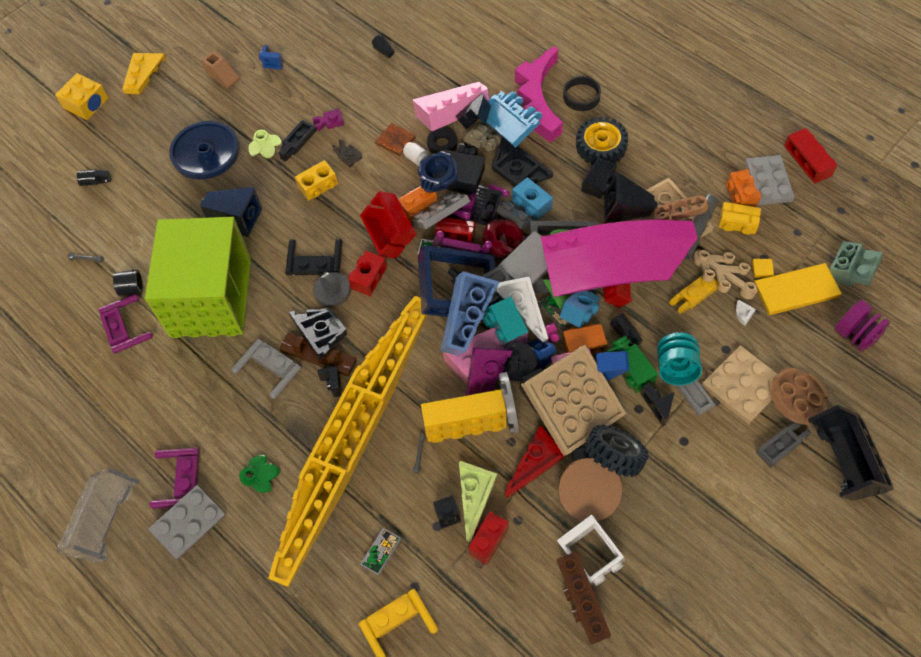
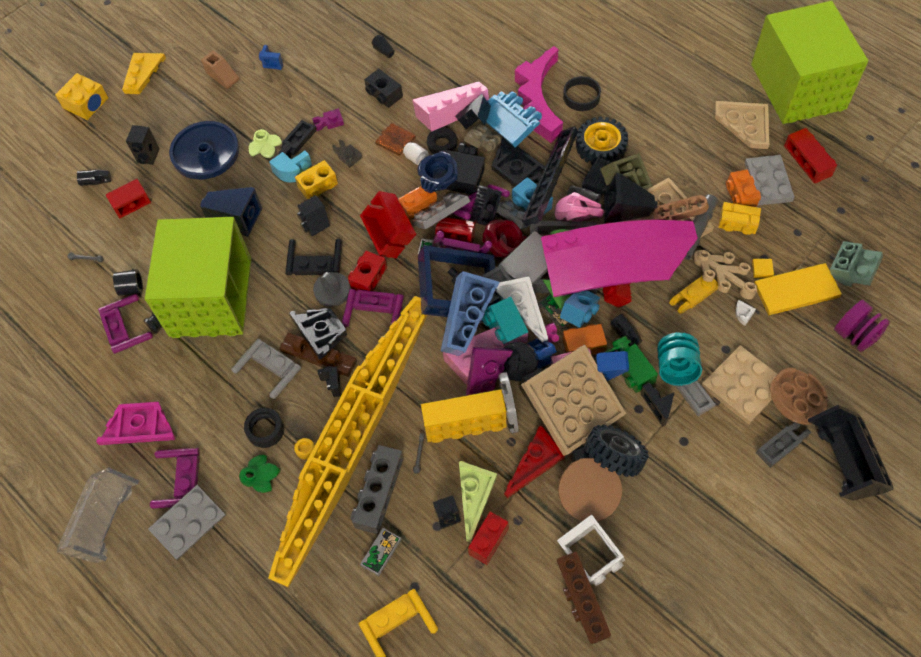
none -> dark pink wing [96,402,176,445]
none -> red brick [105,179,151,219]
none -> black brick [126,125,159,165]
none -> black wheel [143,312,162,334]
none -> black tyre [244,408,284,448]
none -> medium azure brick [269,151,312,182]
none -> yellow tile [294,438,315,459]
none -> black brick [297,195,330,237]
none -> magenta plate [342,289,404,328]
none -> dark grey brick [351,445,404,535]
none -> black brick [364,69,403,108]
none -> black plate [522,126,578,226]
none -> bright pink helmet [555,192,605,222]
none -> dark grey hinge [567,186,601,206]
none -> olive brick [601,153,653,190]
none -> tan plate [715,101,770,149]
none -> lime piece [751,1,869,124]

